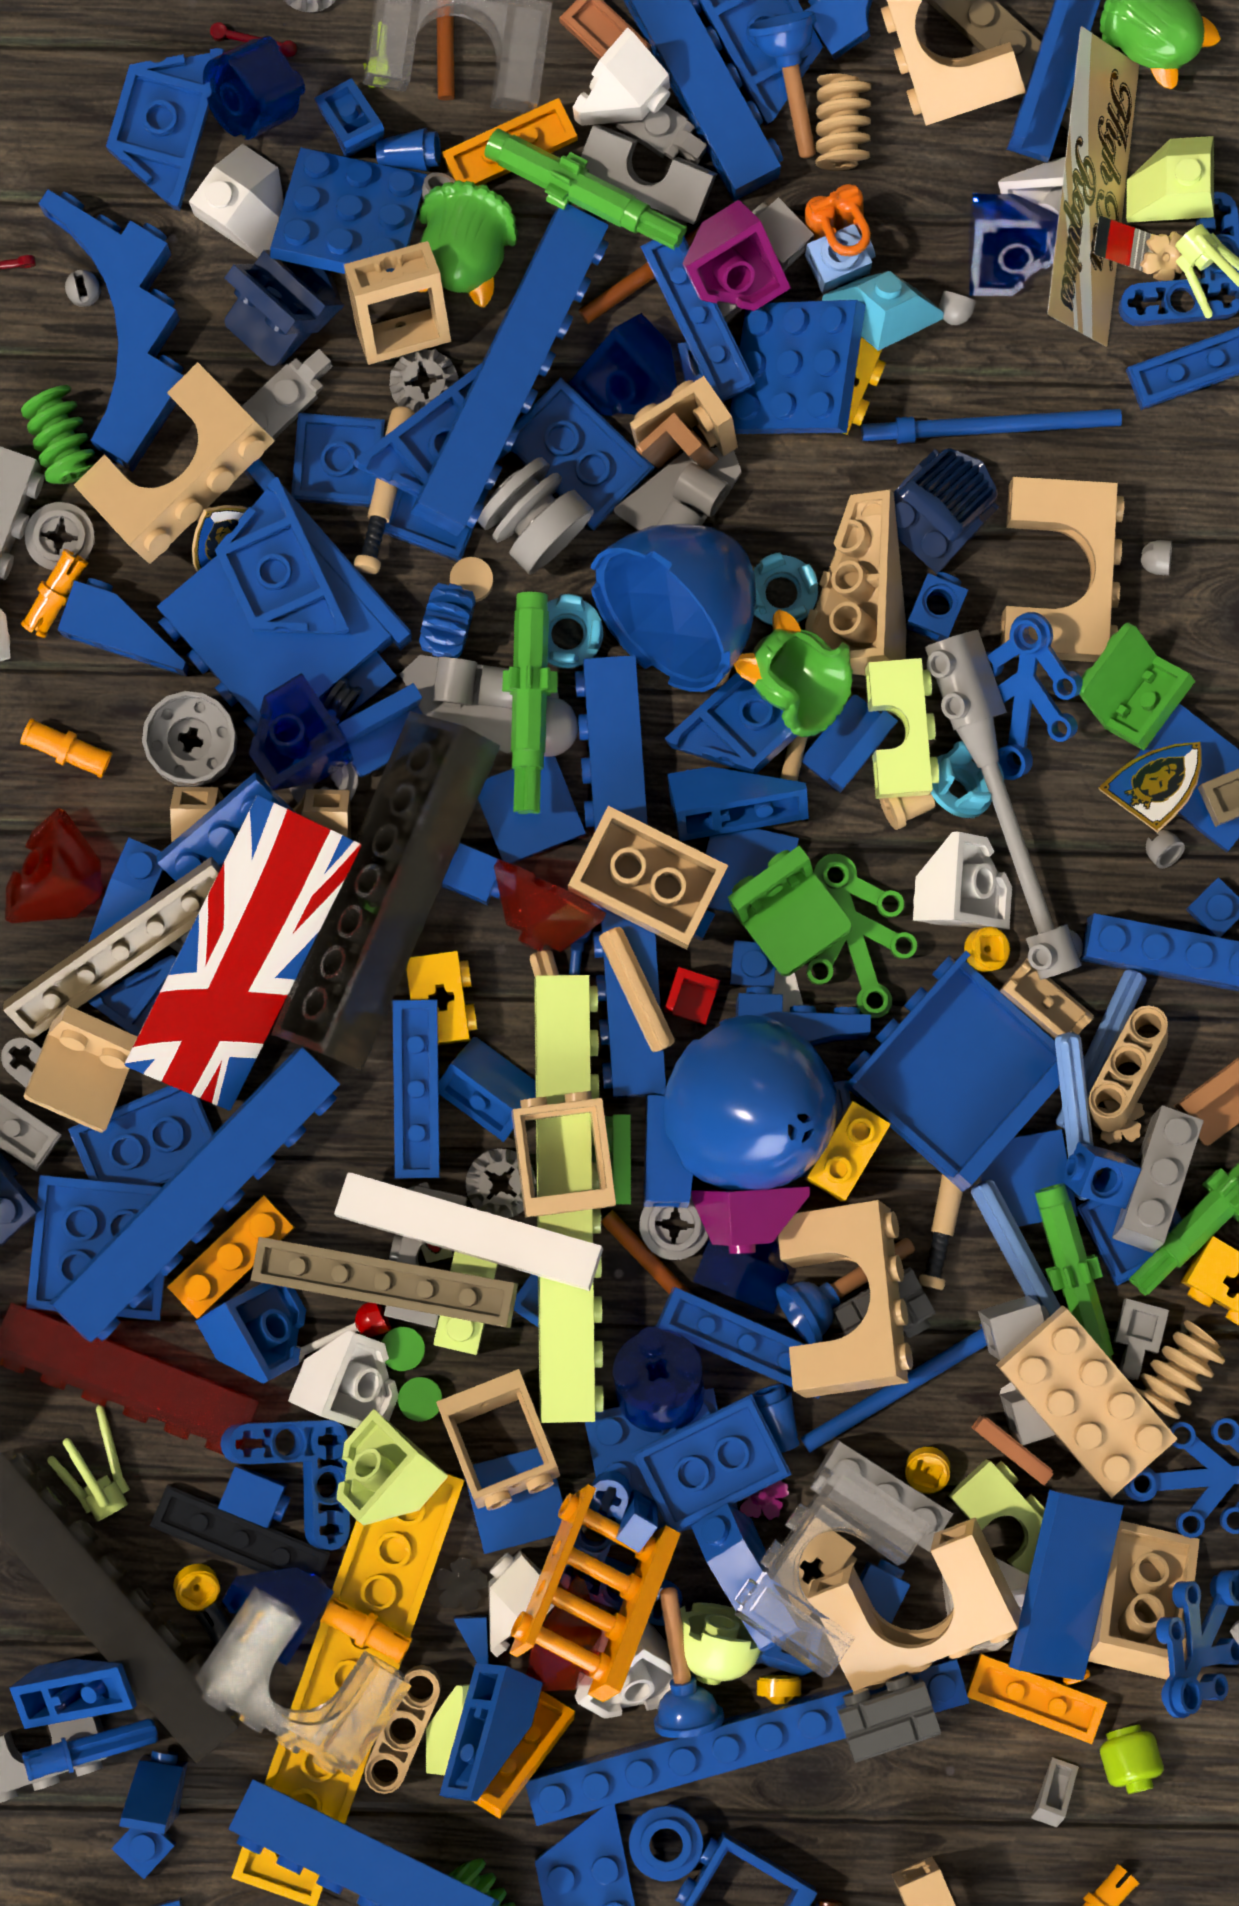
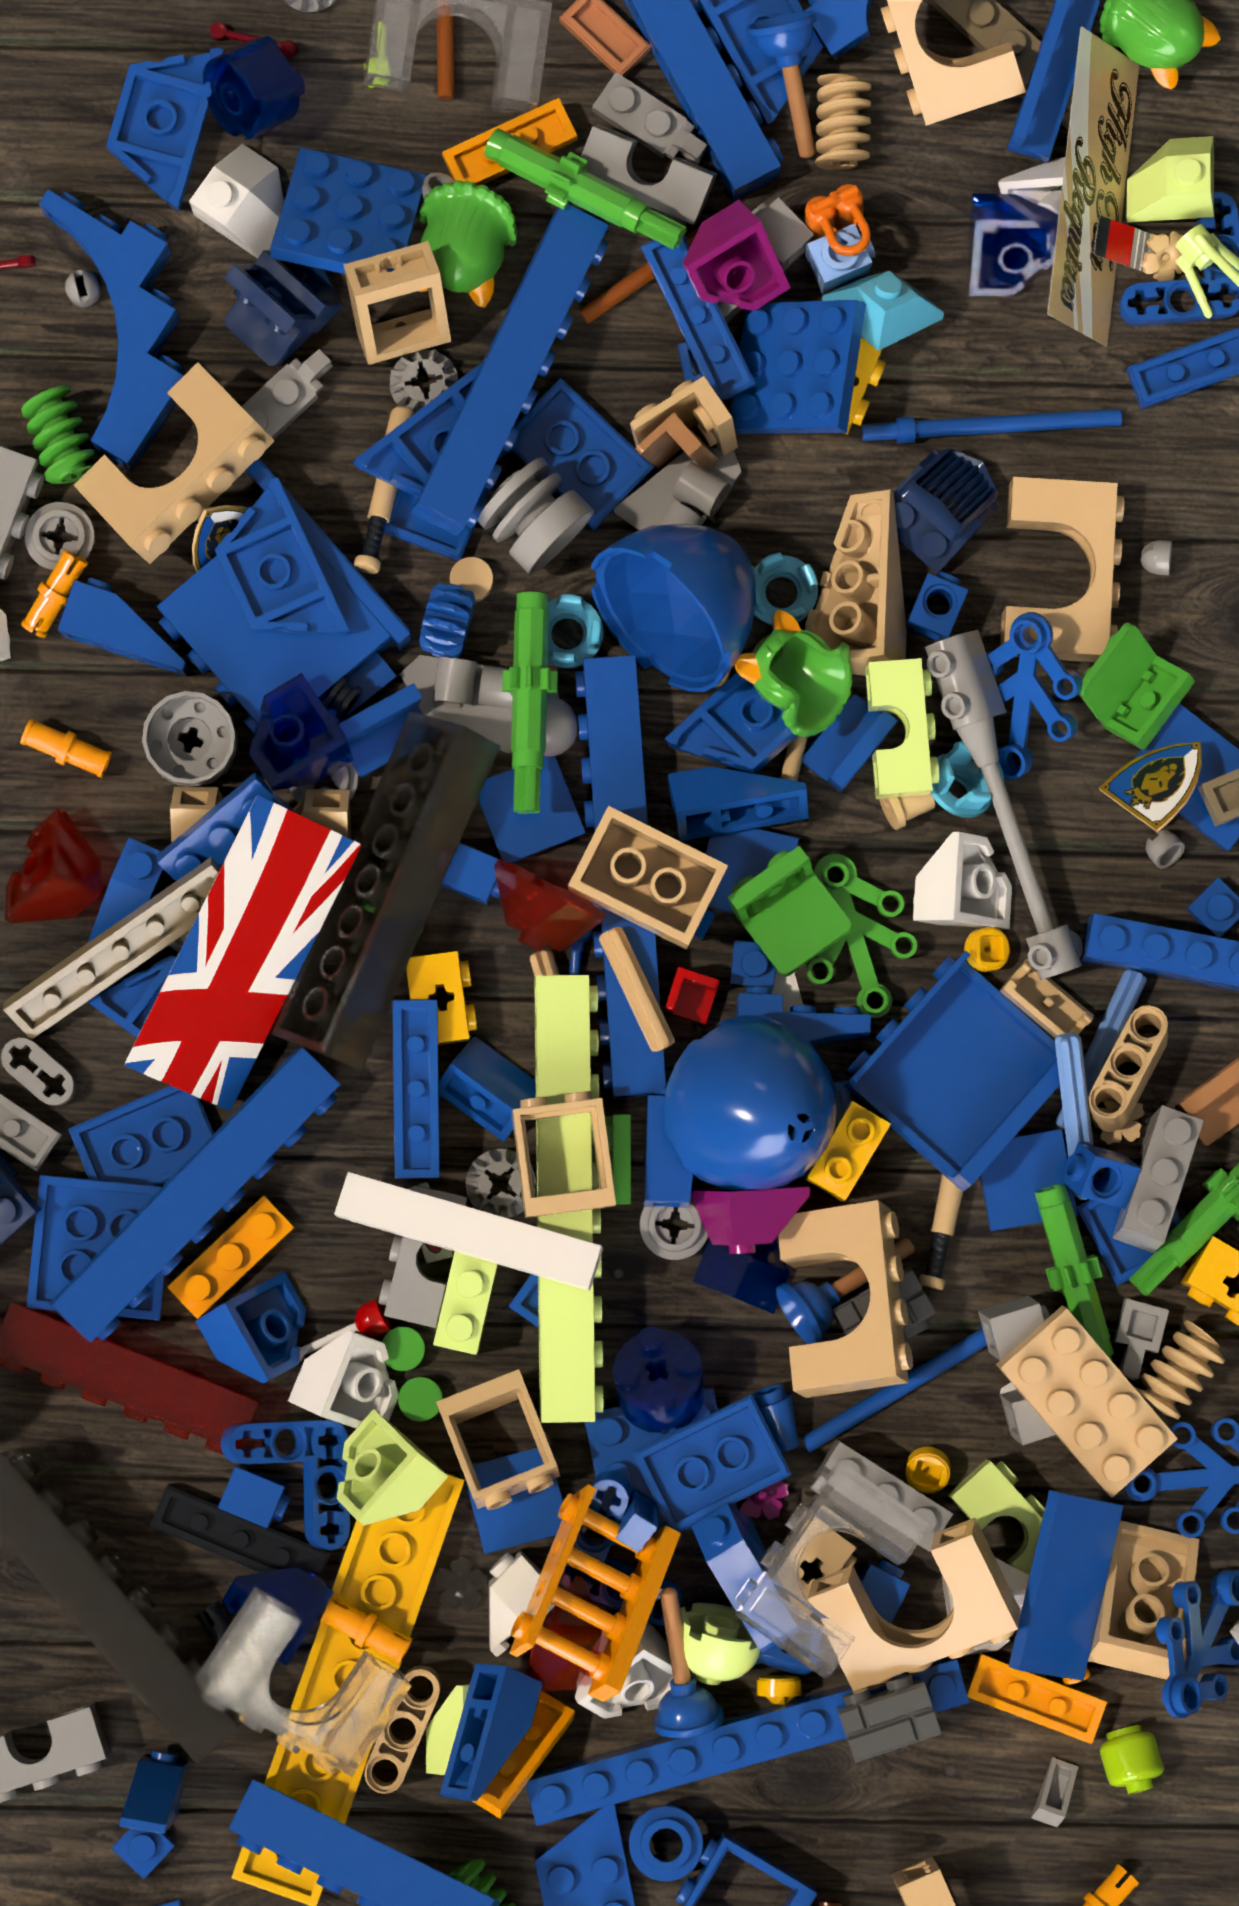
blue slope [9,1659,137,1729] -> none
blue axle [22,1719,158,1781] -> none
tan bracket [24,1005,137,1133] -> none
yellowish green plant [47,1405,130,1521] -> none
yellow tile [173,1564,220,1611] -> none
dark tan plate [250,1237,518,1328] -> none
blue tile [291,413,385,507] -> none
blue slope [314,78,384,157] -> none
blue cone [376,128,441,172] -> none
blue piece [453,1615,489,1664] -> none
clear blue slope [569,313,677,416] -> none
white slope [573,28,670,126] -> none
dark orange bar [601,1210,693,1295] -> none
blue plate [655,1287,820,1399] -> none
light grey hinge [939,291,976,325] -> none
medium blue axle [971,1179,1061,1316] -> none
nougat tile [971,1415,1054,1486] -> none

